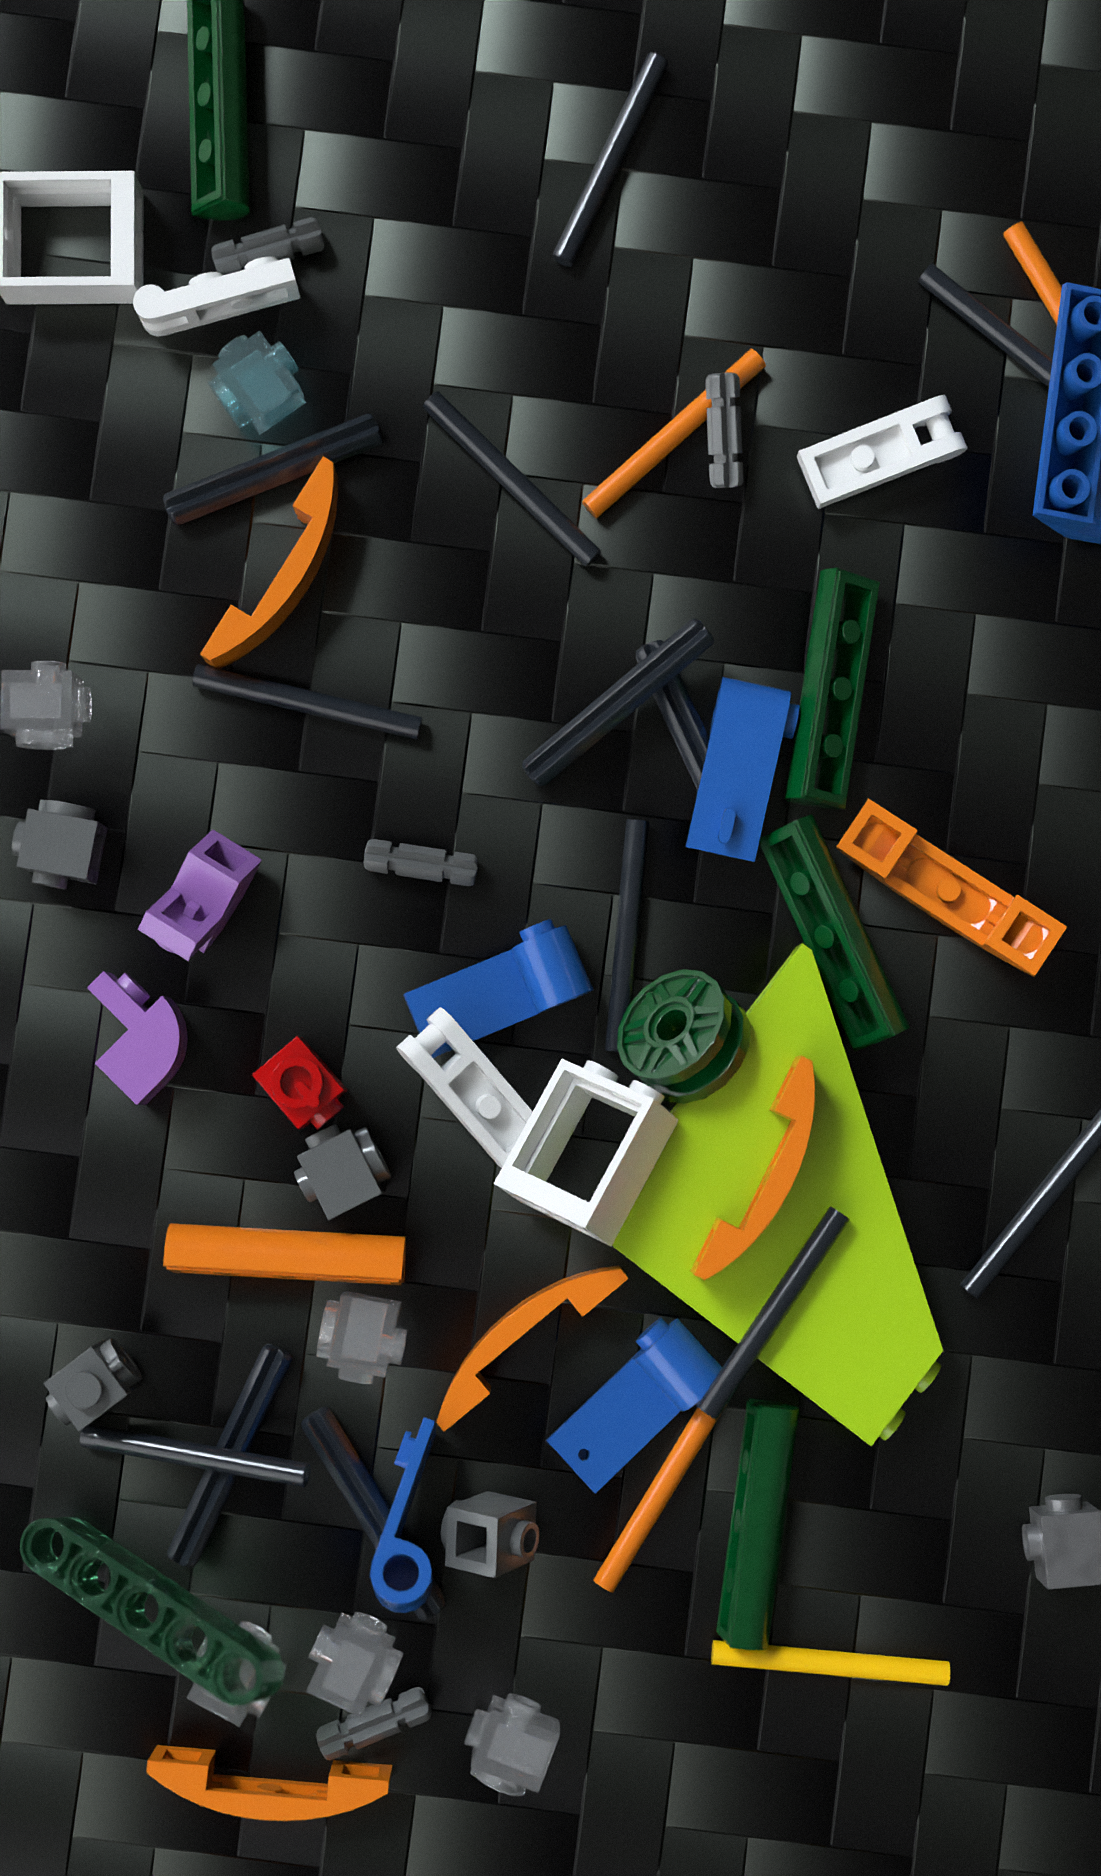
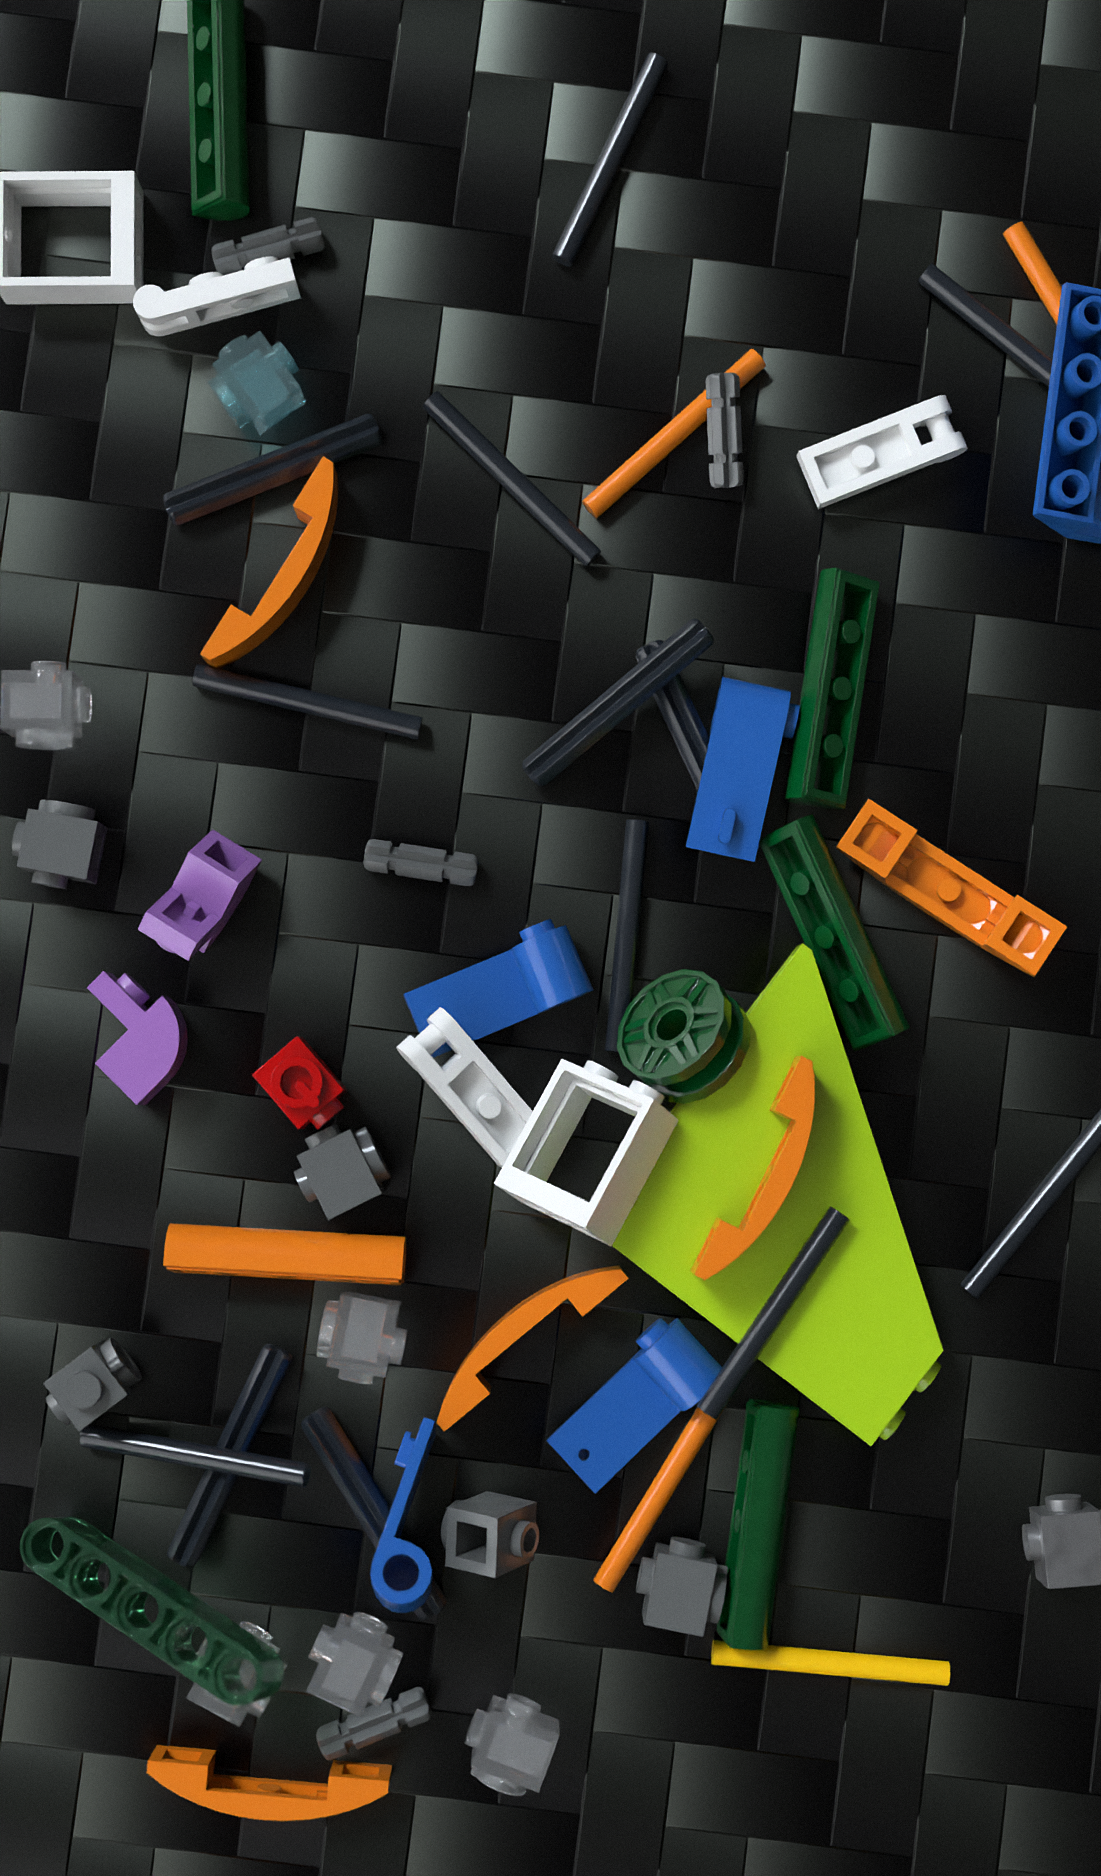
none -> dark grey brick [636,1537,728,1637]

